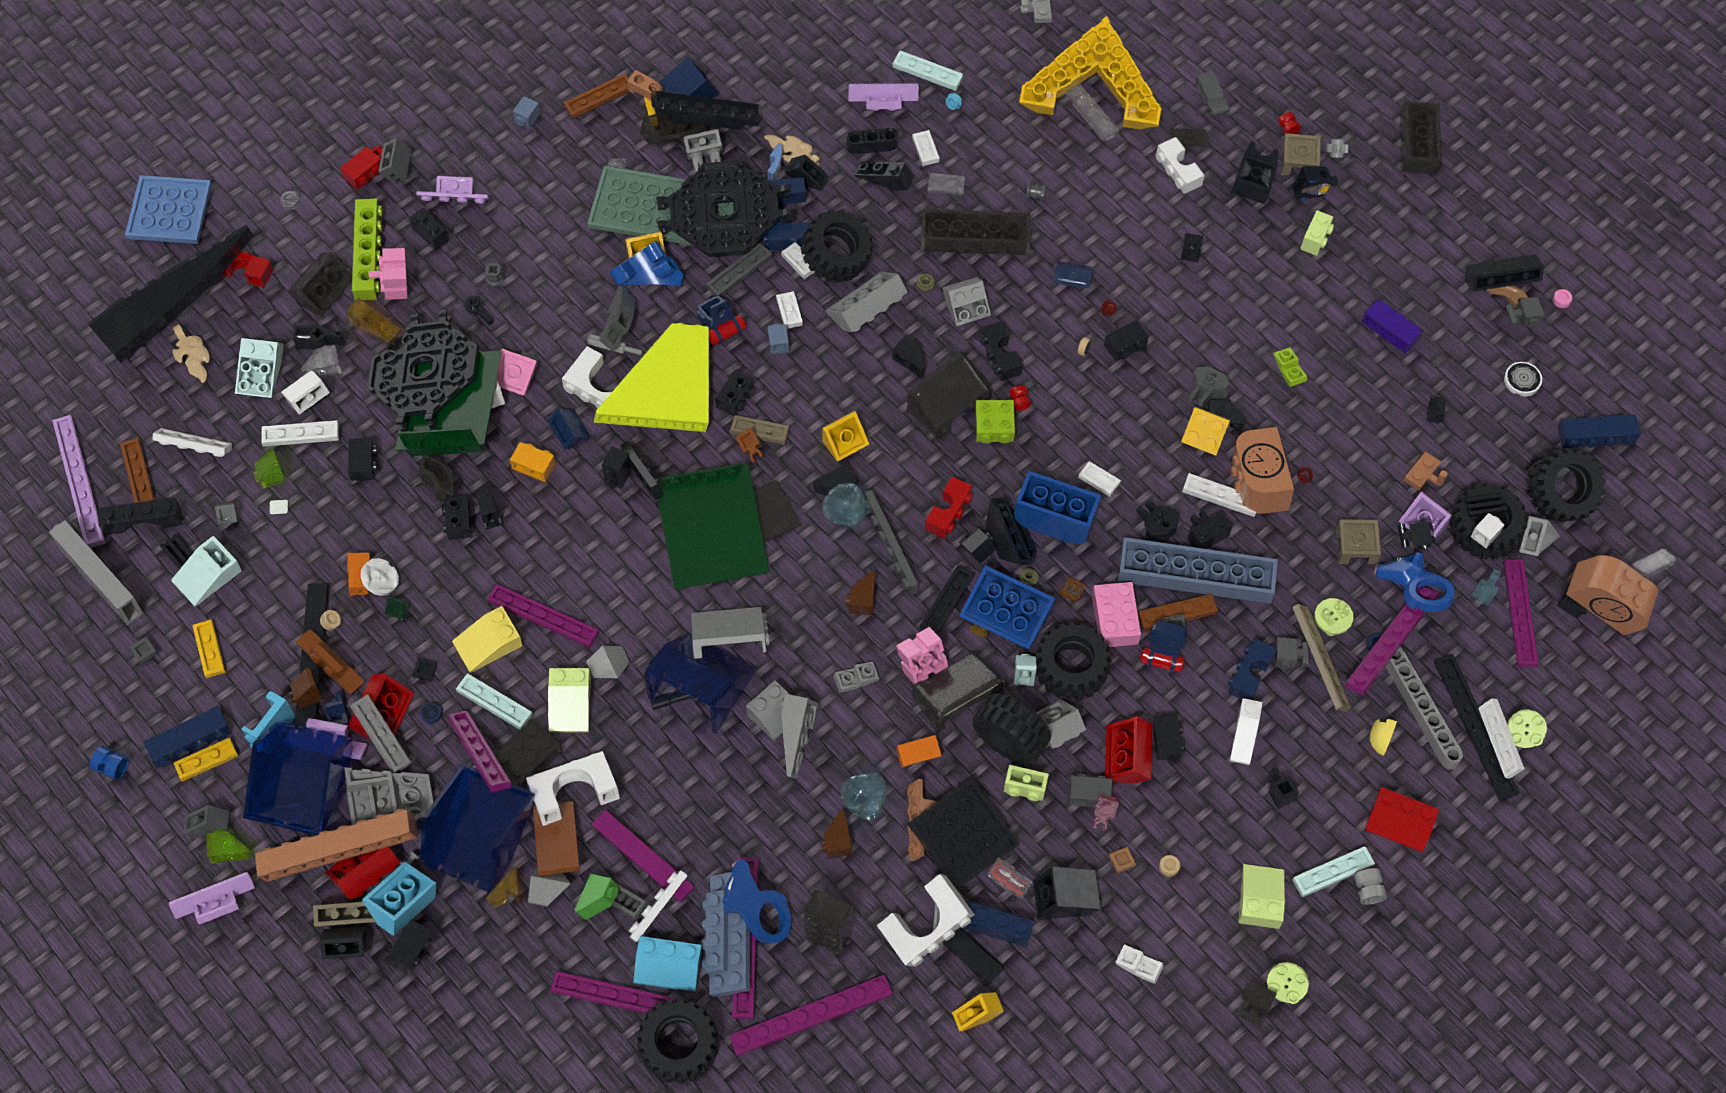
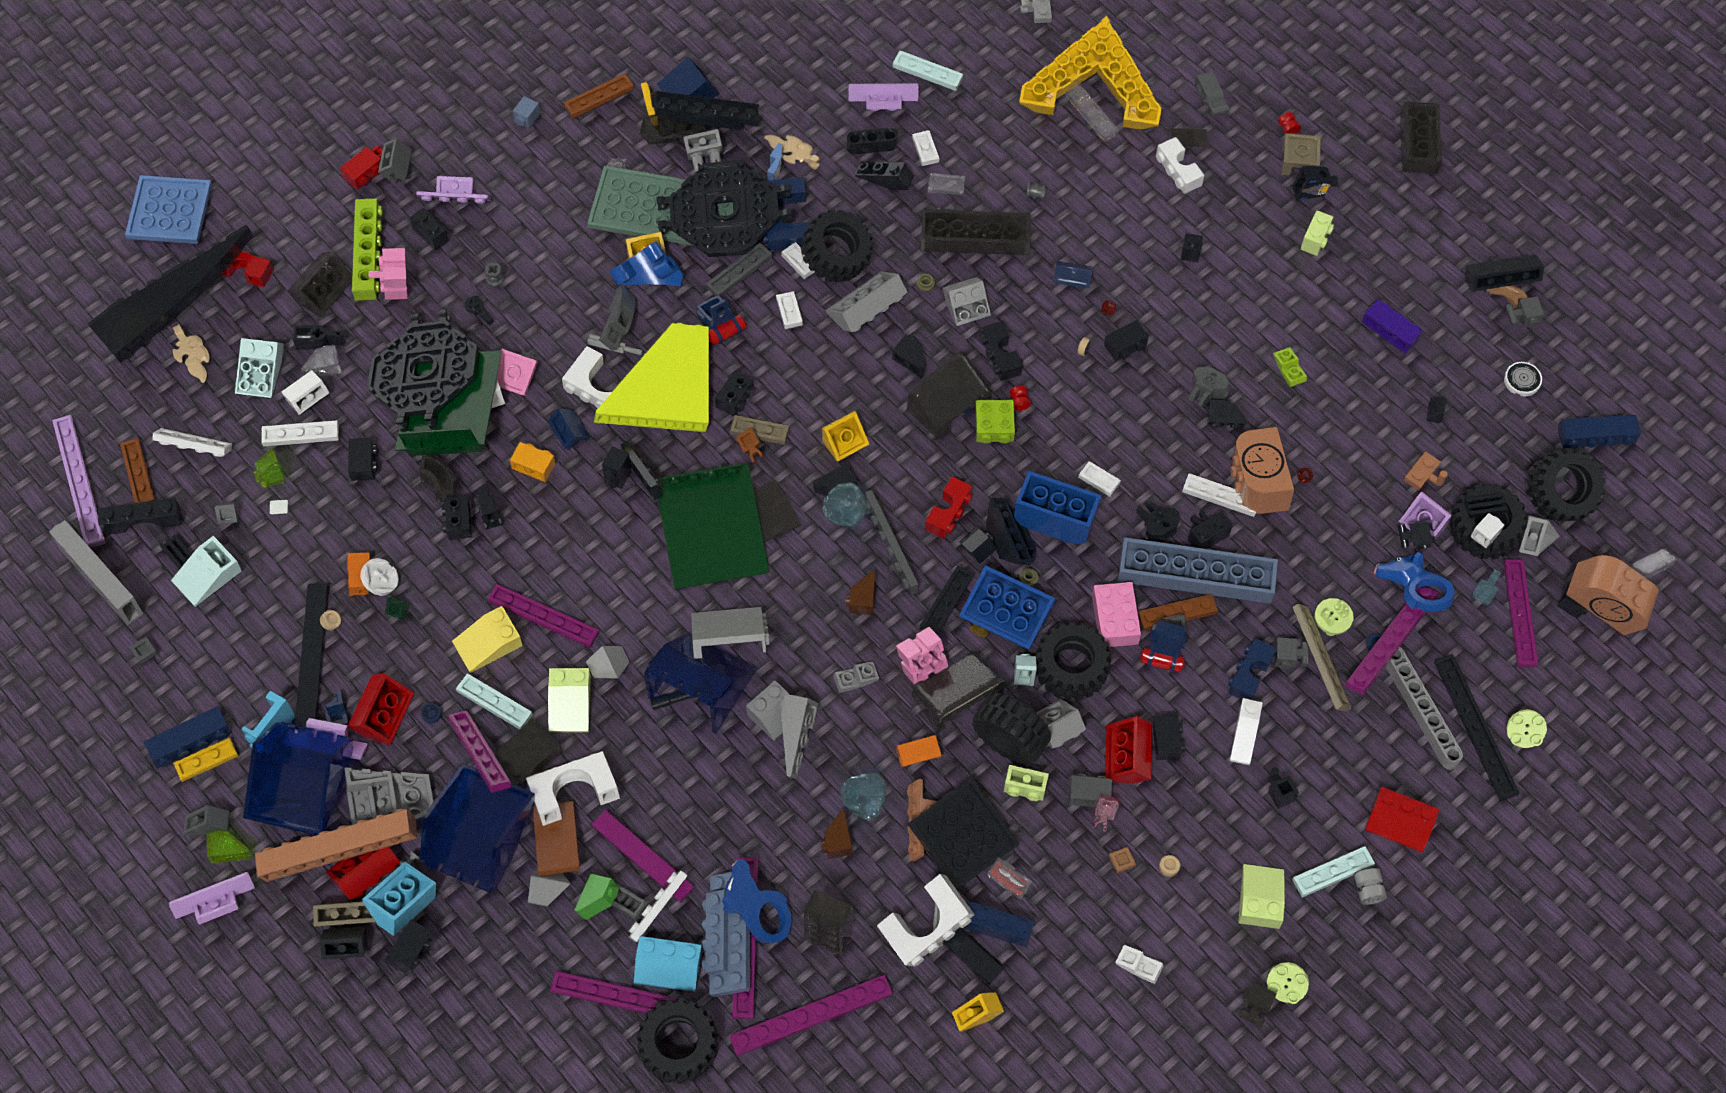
blue wheel [90,746,129,781] -> none
yellow tile [192,619,226,678] -> none
clear tile [280,191,299,209] -> none
reddish brown slope [289,668,322,709] -> none
dark orange bracket [295,629,364,696] -> none
clear yellow slope [347,298,401,343] -> none
light grey tile [350,694,411,773] -> none
black tile [412,658,438,682] -> none
clear yellow slope [486,867,520,909] -> none
nougat leg [627,70,663,101] -> none
sand blue brick [767,324,789,354] -> none
black slope [785,154,829,191] -> none
medium azure plate [946,93,962,110] -> none
black slope [1033,867,1101,920] -> none
clear orange tile [1059,577,1086,603] -> none
yellow plate [1181,407,1230,455] -> none
black brick [1231,141,1279,204] -> none
light grey gear [1326,139,1349,158] -> none
dark tan panel [1335,520,1381,565] -> none
light yellow brick [1370,719,1397,756] -> none
white plate [1478,698,1524,778] -> none
bright pink tile [1553,289,1572,308] -> none

